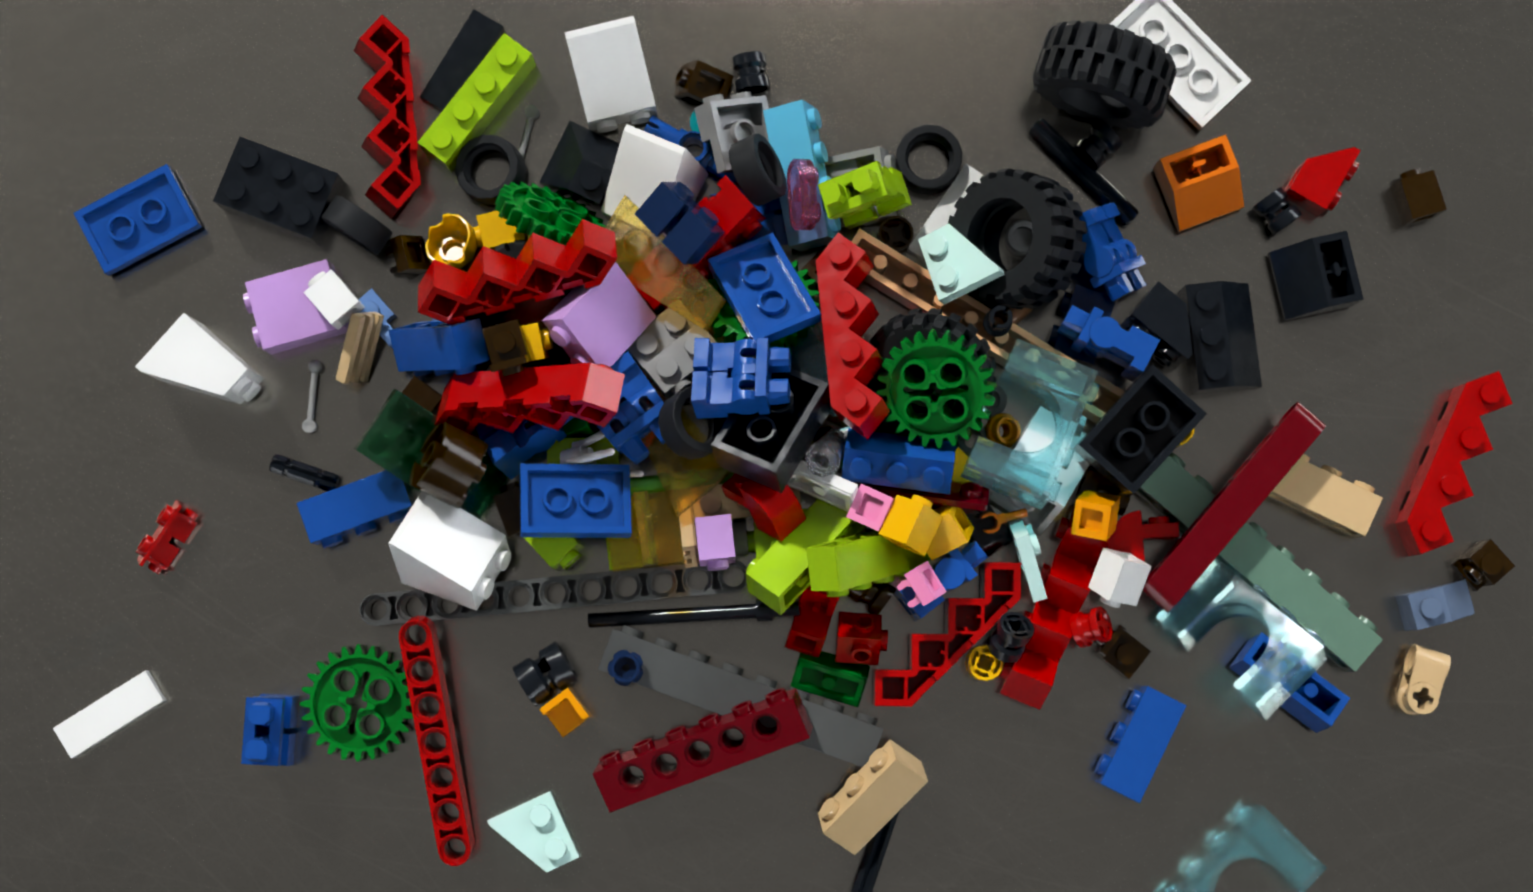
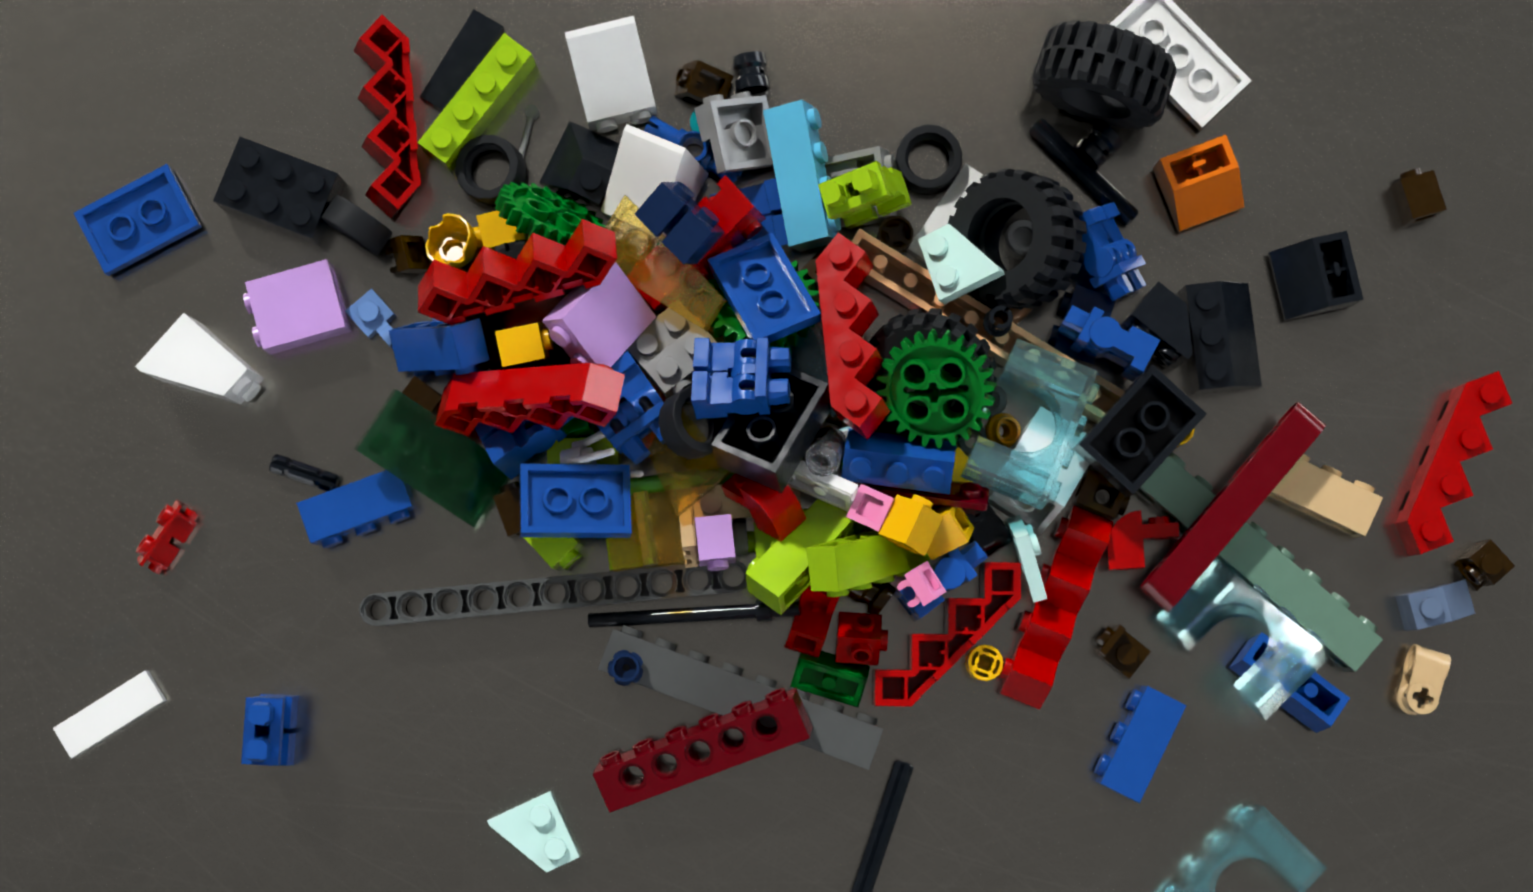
green gear [300,644,413,762] -> none
light grey hinge [302,360,322,433] -> none
white brick [304,269,365,330] -> none
tan tile [335,311,384,384] -> none
white slope [388,491,511,611] -> none
red beam [399,615,475,866] -> none
dark brown brick [410,422,488,508] -> none
dark brown bracket [482,319,531,377] -> none
black wheel [512,641,579,707] -> none
light orange panel [539,687,593,737] -> none
black tyre [729,133,787,206] -> none
clear pink plate [787,159,821,230] -> none
tan brick [818,740,928,855] -> none
orange hand [979,508,1028,534] -> none
black wheel [988,612,1034,663] -> none
red wheel [1070,606,1113,648] -> none
light orange panel [1071,490,1121,541] -> none
white brick [1088,548,1152,608] -> none
black wheel [1253,186,1302,235] -> none
red slope [1285,147,1361,217] -> none

